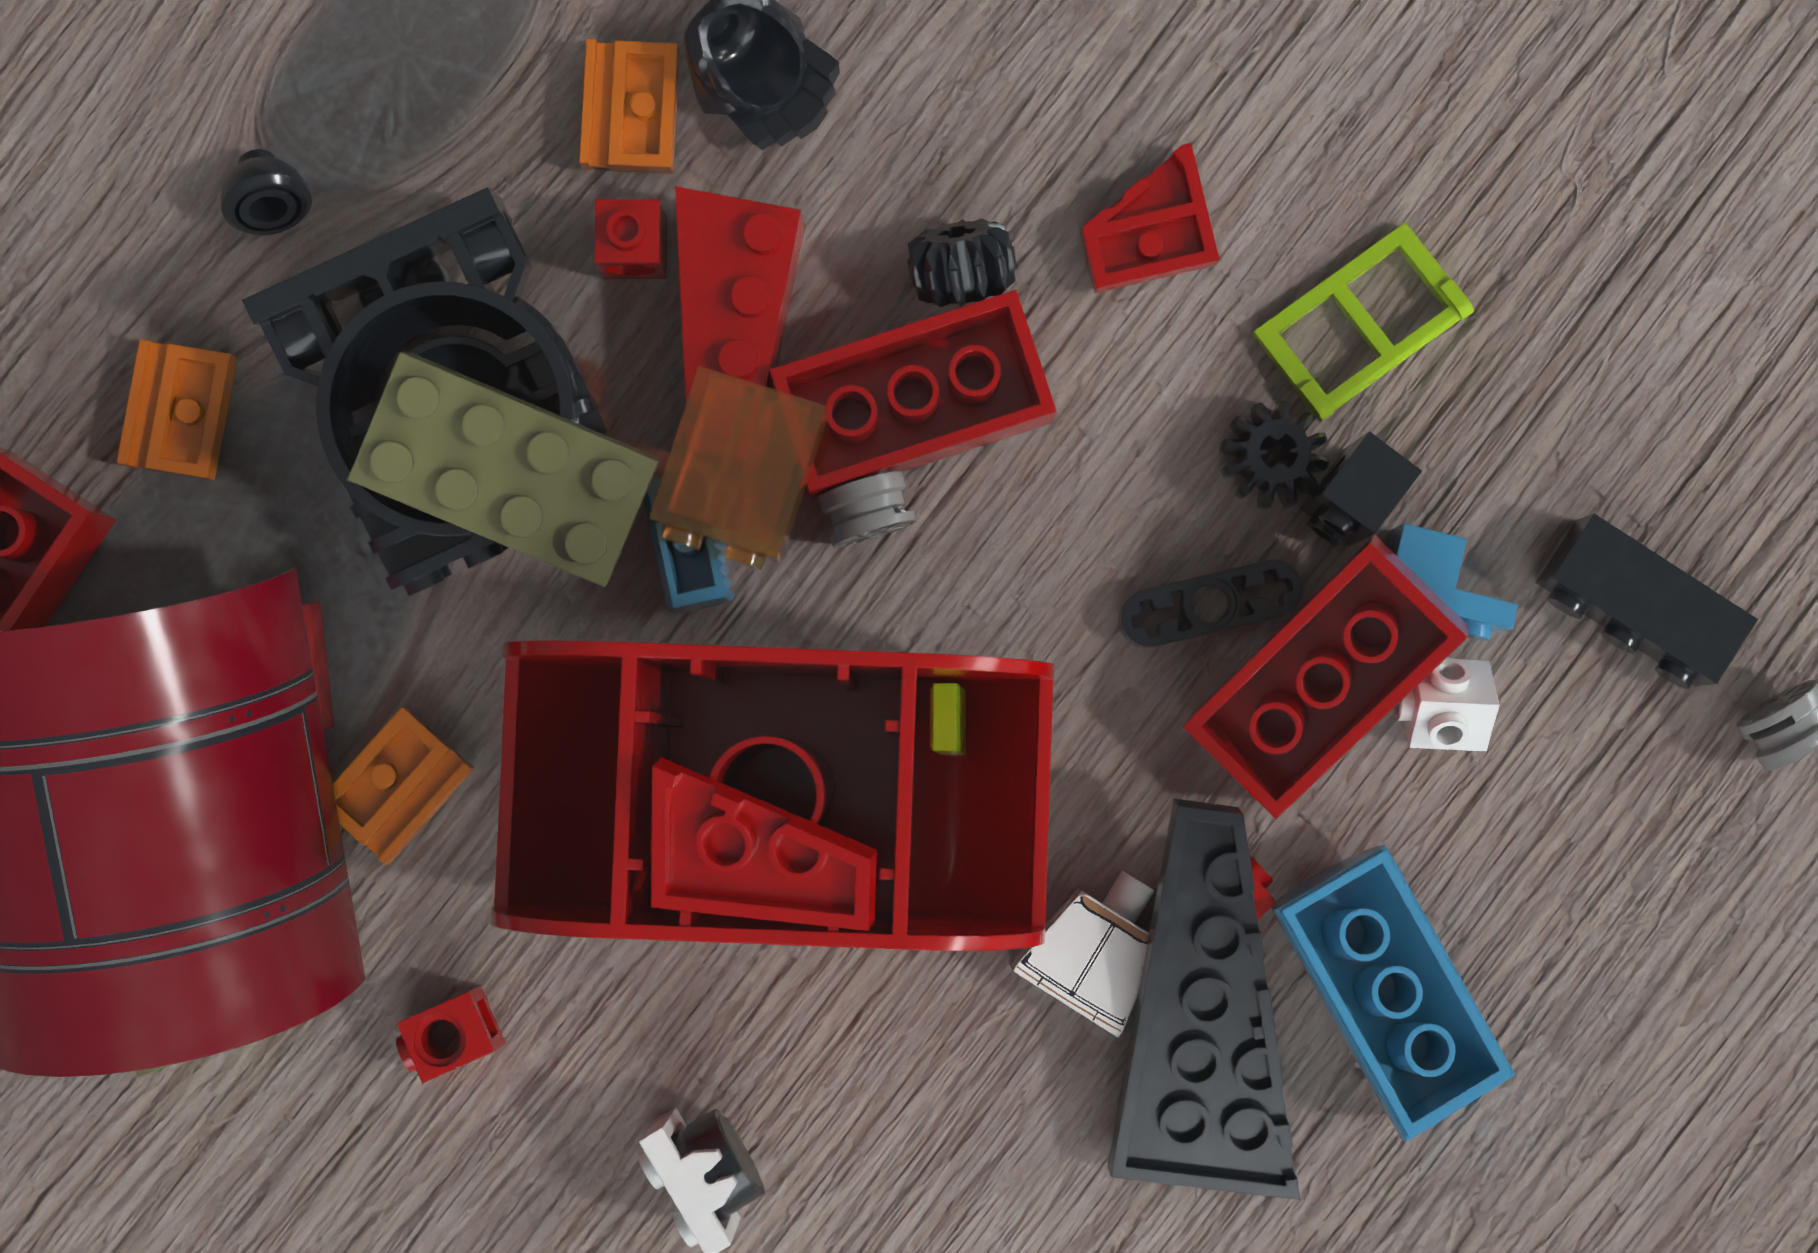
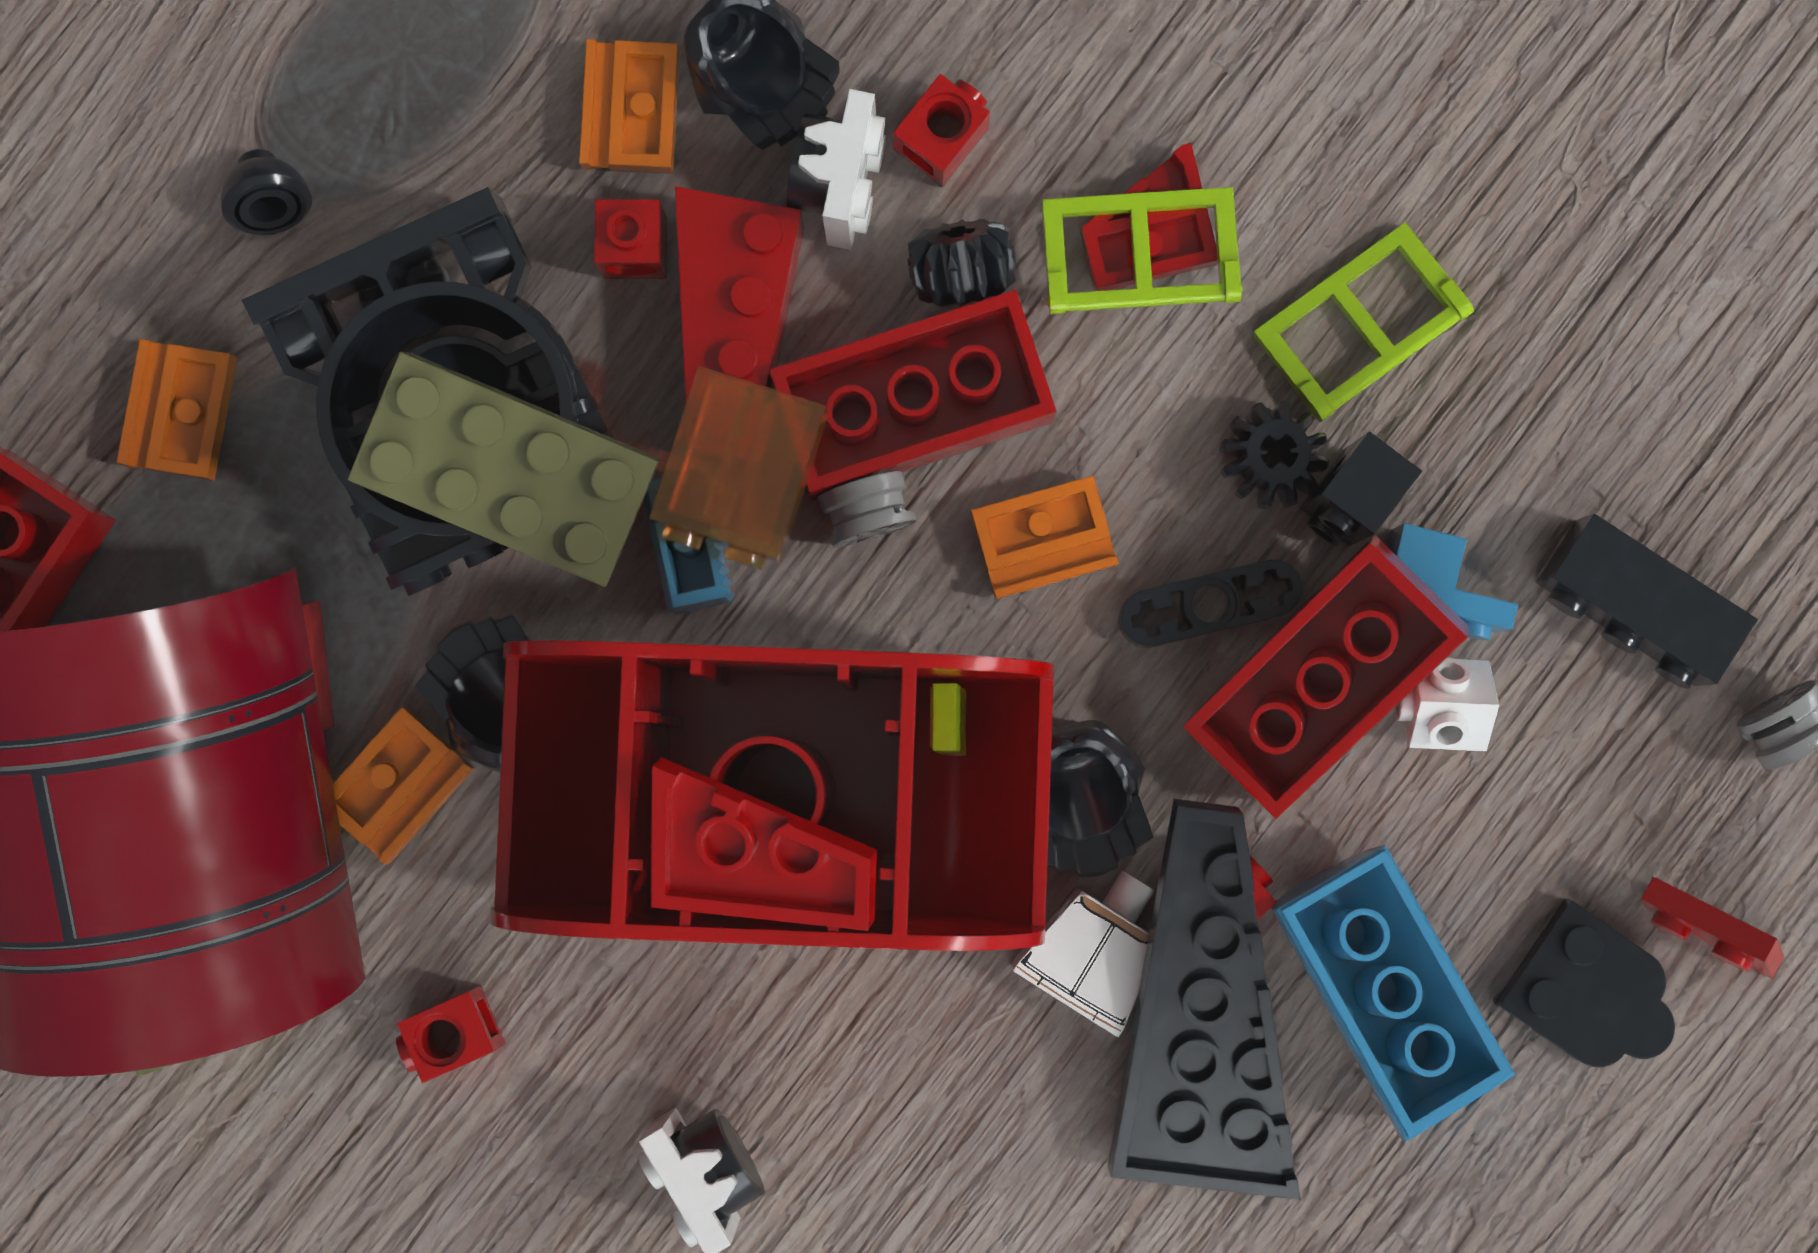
none -> black hair [415,615,529,772]
none -> white piece [786,89,886,250]
none -> red brick [893,74,990,187]
none -> orange plate [970,475,1119,600]
none -> lime window [1042,187,1243,314]
none -> black hair [1047,720,1153,877]
none -> black plate [1494,898,1675,1067]
none -> red wing [1641,876,1784,979]

